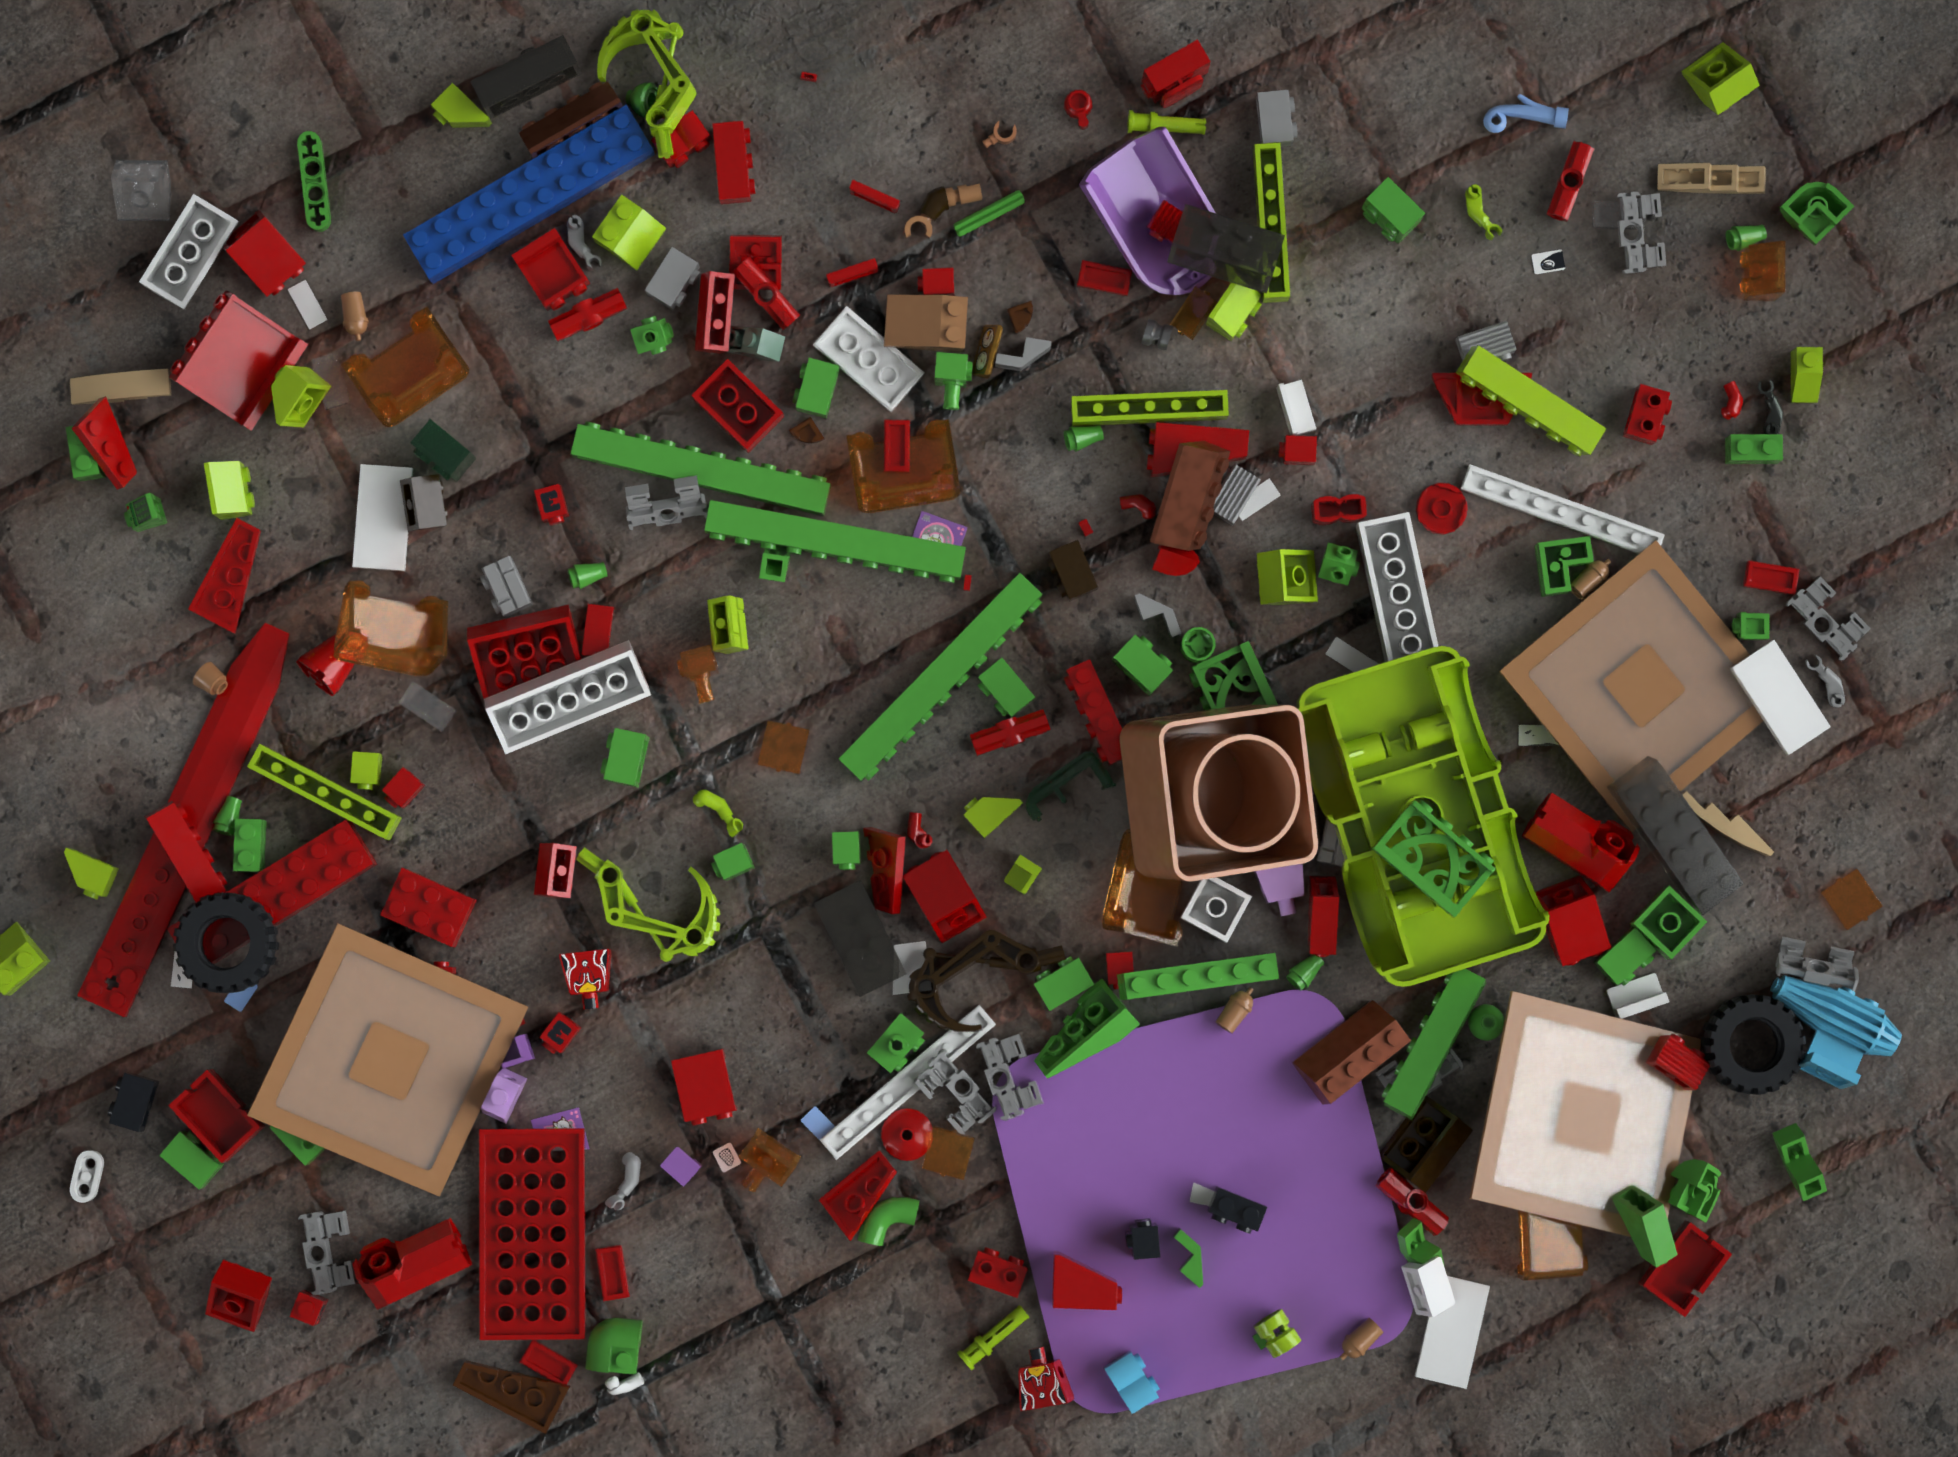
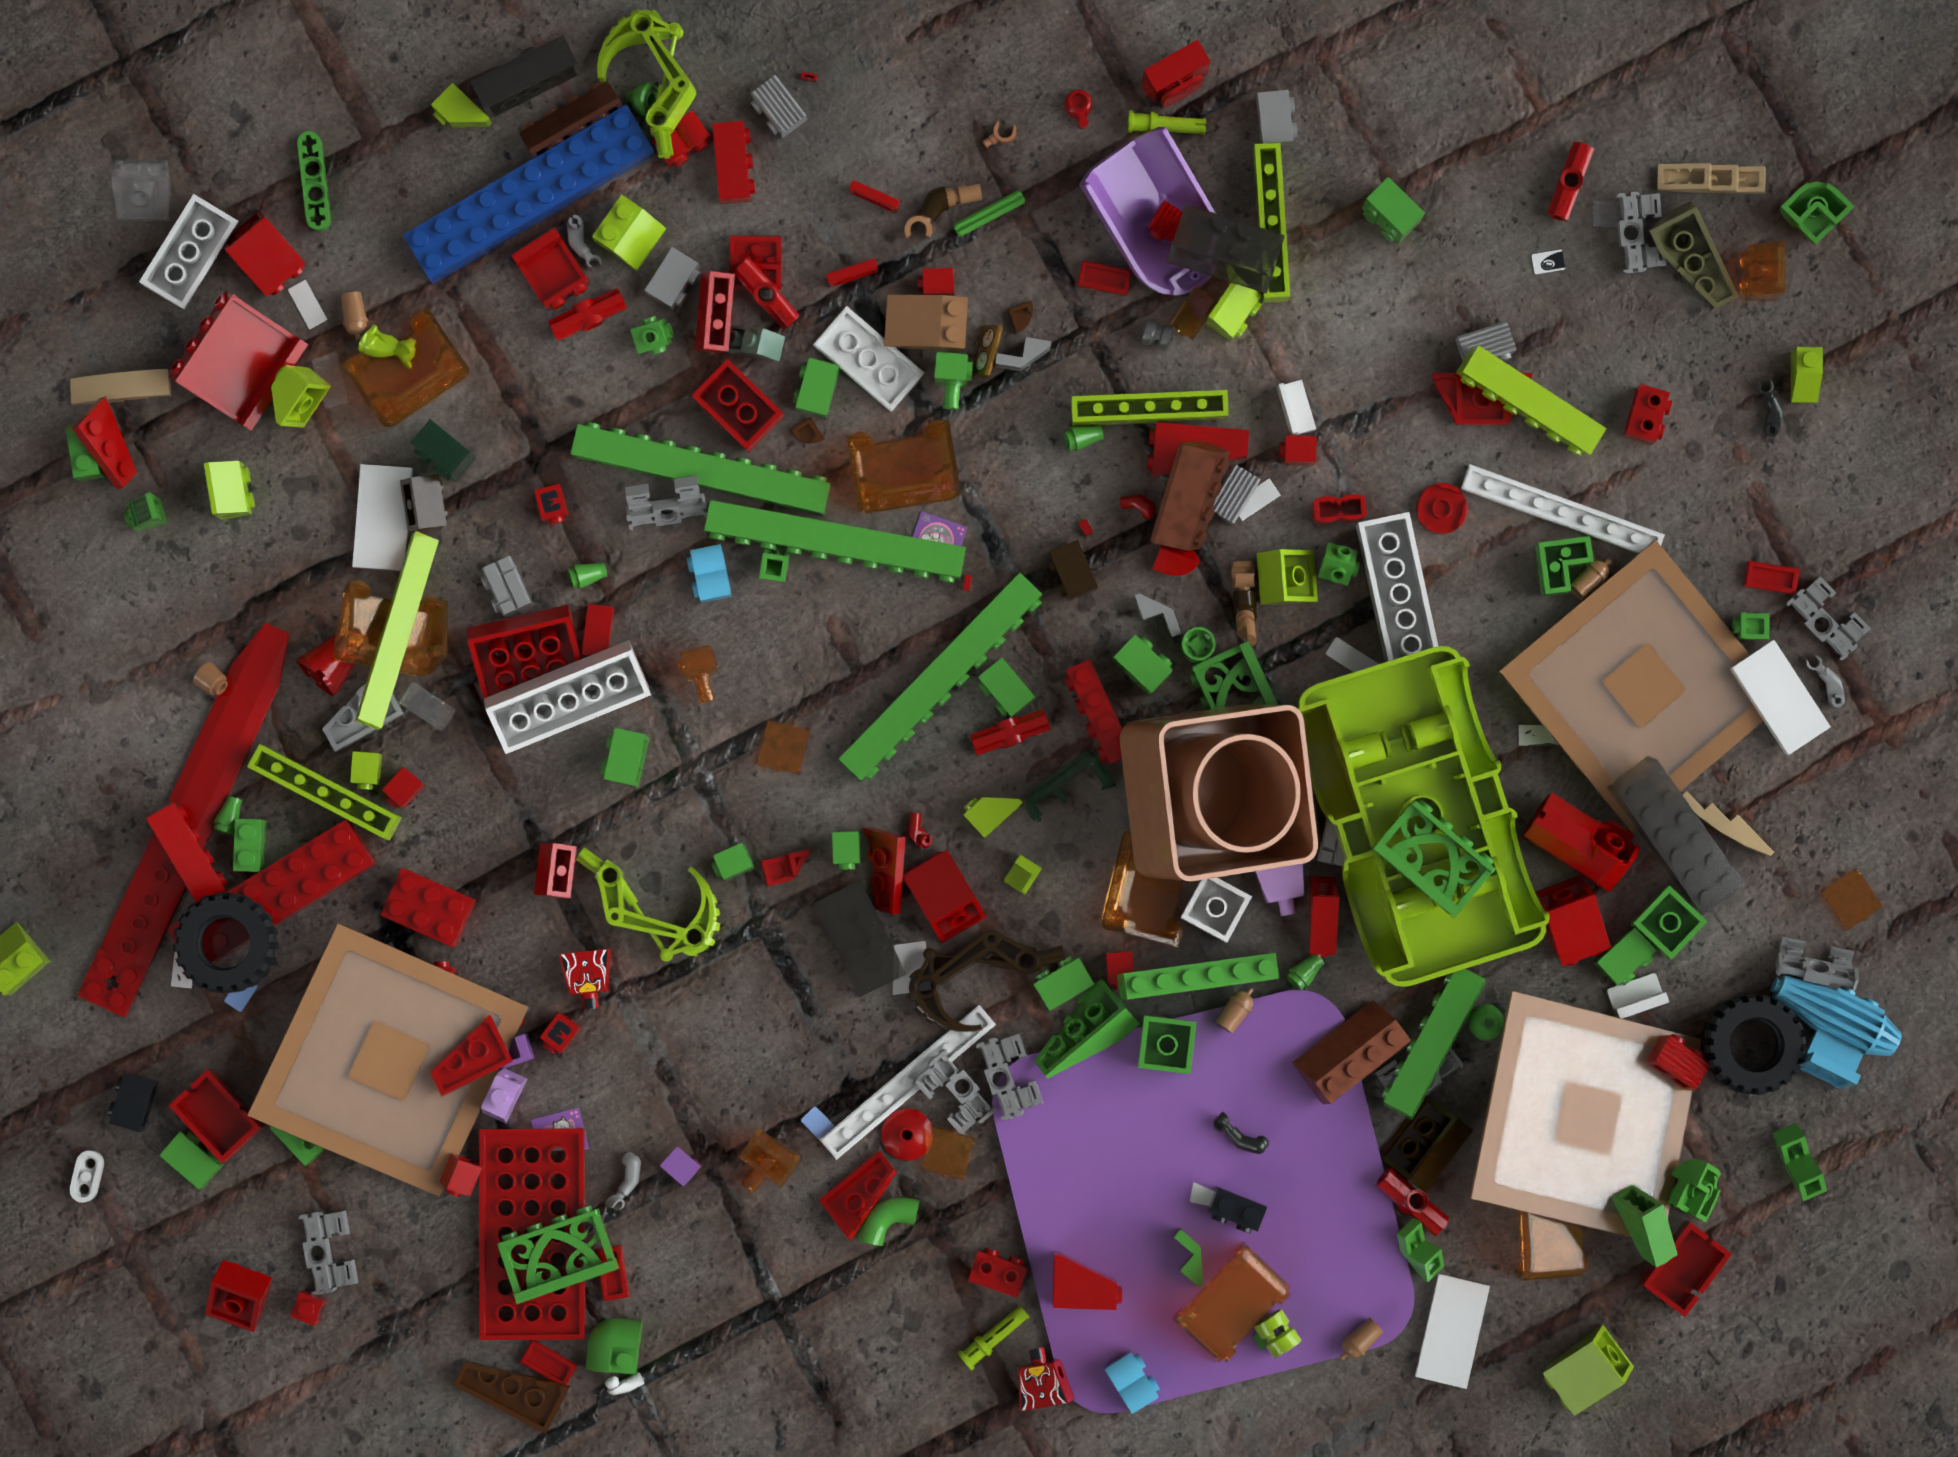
lime slope [64,848,119,900] -> none
red wing [188,518,261,634] -> none
red brick [352,1218,472,1310] -> none
red panel [671,1049,737,1126] -> none
lime arm [693,789,743,837] -> none
lime brick [707,595,749,654] -> none
white sticker [713,1143,741,1172] -> none
bright green brick [867,1013,925,1073] -> none
red tile [884,420,910,473] -> none
black brick [1125,1218,1161,1260] -> none
white panel [1401,1256,1455,1317] -> none
lime arm [1465,184,1502,240] -> none
light blue plant [1483,94,1569,133] -> none
lime slope [1681,42,1760,115] -> none
red arm [1721,381,1743,420] -> none
bright green brick [1725,434,1783,464] -> none
bright green cone [1726,224,1767,251] -> none
none -> light grey wing [323,683,404,752]
none -> lime tile [355,531,439,730]
none -> lime animal [358,325,416,370]
none -> red wing [430,1015,513,1097]
none -> red brick [439,1153,482,1197]
none -> bright green fence [497,1205,619,1304]
none -> medium azure brick [687,544,732,603]
none -> light grey brick [750,75,807,138]
none -> red slope [760,849,810,887]
none -> bright green brick [1137,1015,1197,1074]
none -> clear orange windscreen [1172,1242,1291,1363]
none -> pearl dark grey arm [1214,1112,1269,1154]
none -> medium nougat piece [1231,561,1257,646]
none -> lime slope [1543,1324,1634,1416]
none -> olive wedge [1649,201,1739,309]

